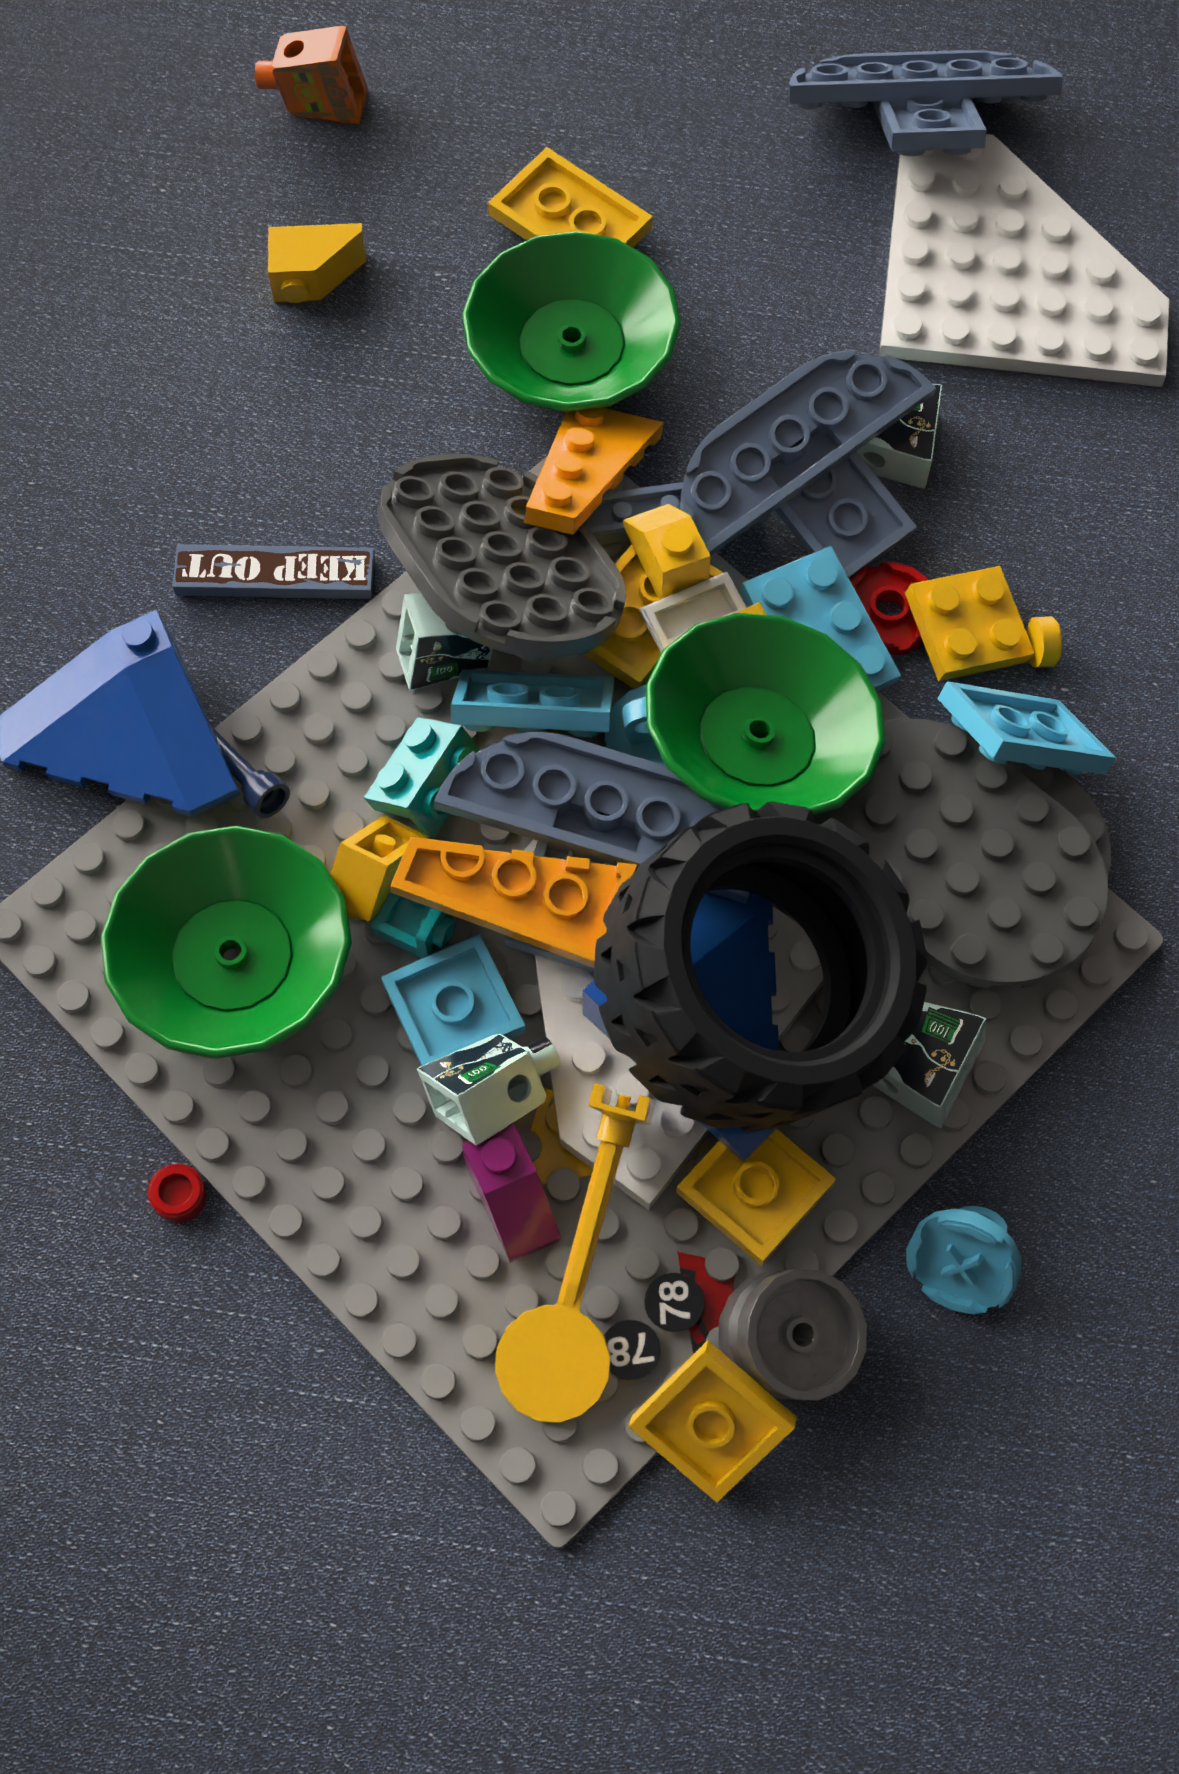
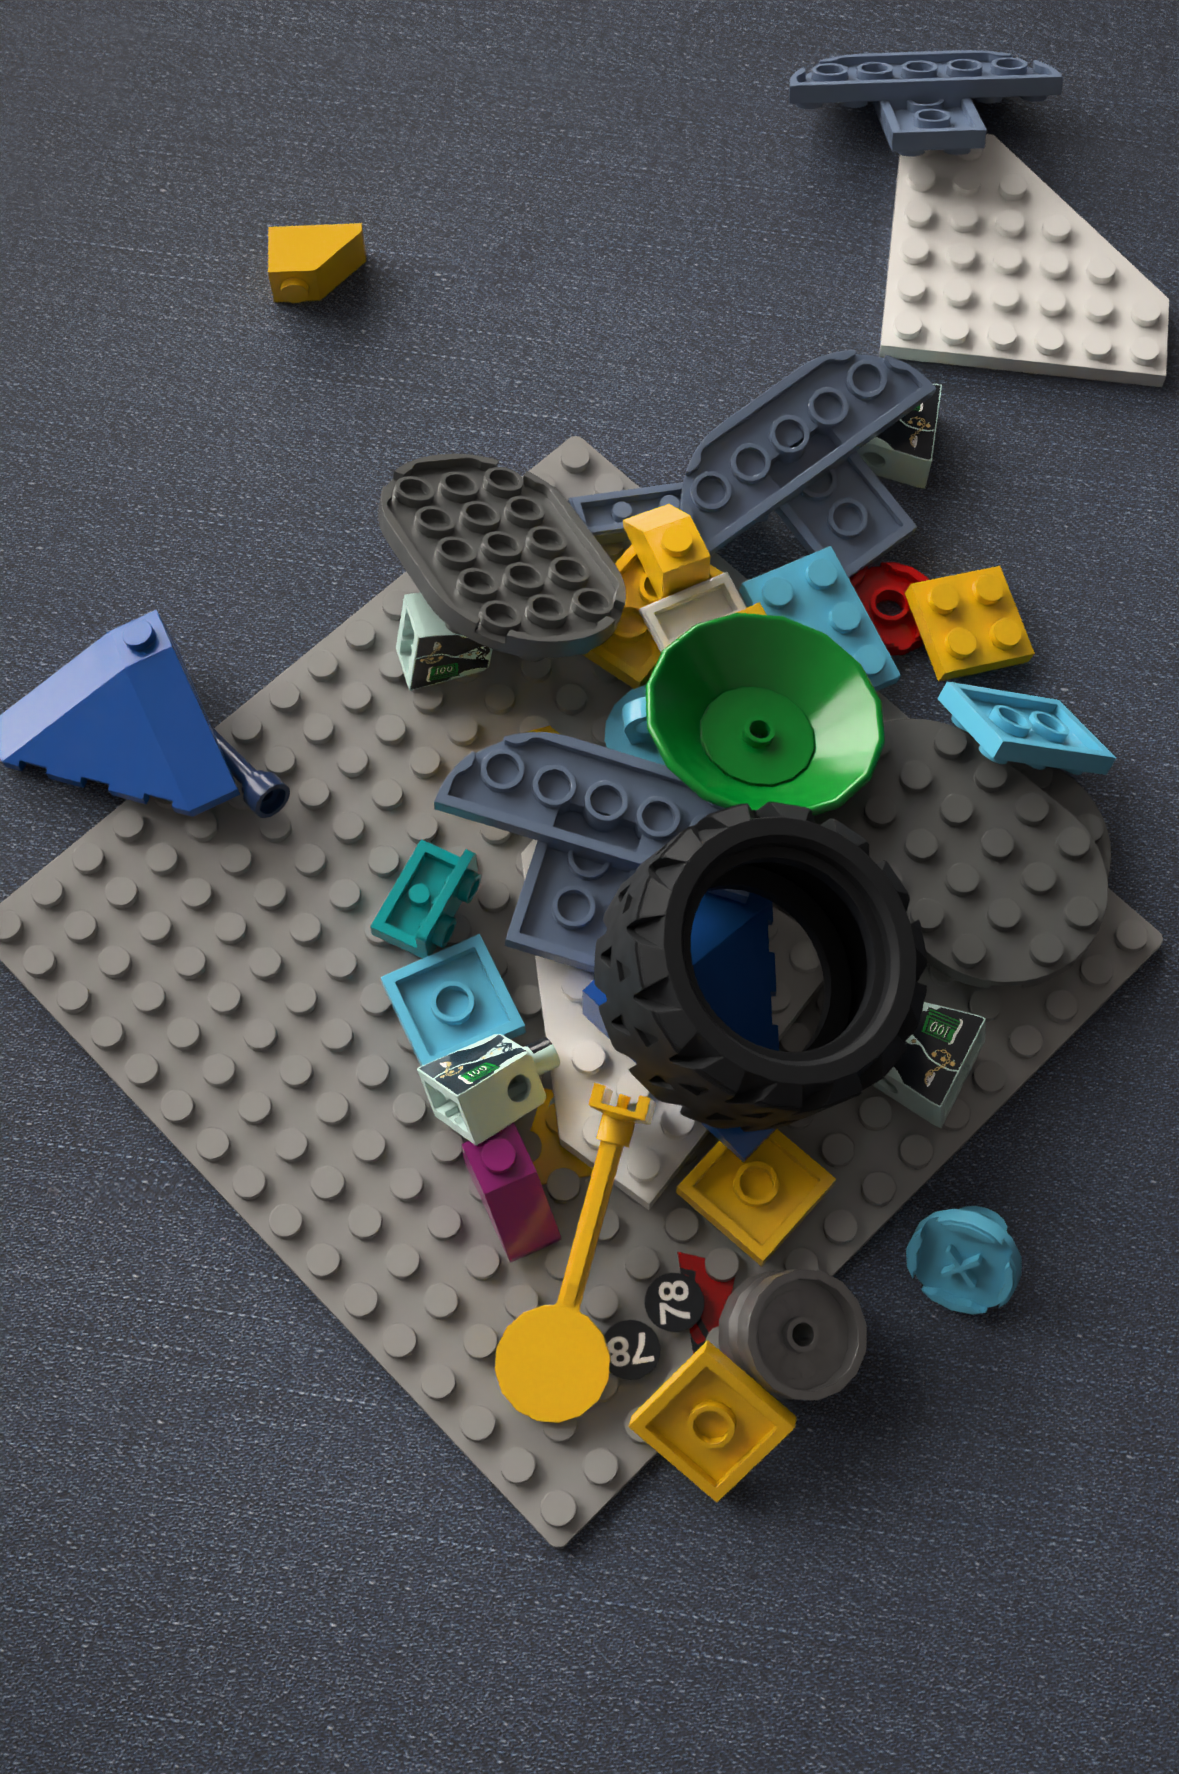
green dish [100,825,352,1059] -> none
red tile [148,1164,207,1223] -> none
tile [172,544,375,599] -> none
orange torso [255,26,368,124] -> none
yellow slope [330,815,430,922] -> none
teal bracket [364,717,481,837] -> none
light orange wing [390,837,637,968] -> none
medium azure plate [451,669,614,737] -> none
green dish [462,231,681,412] -> none
yellow plate [488,147,653,248] -> none
light orange wing [524,408,664,535] -> none
yellow tile [1026,616,1062,668] -> none

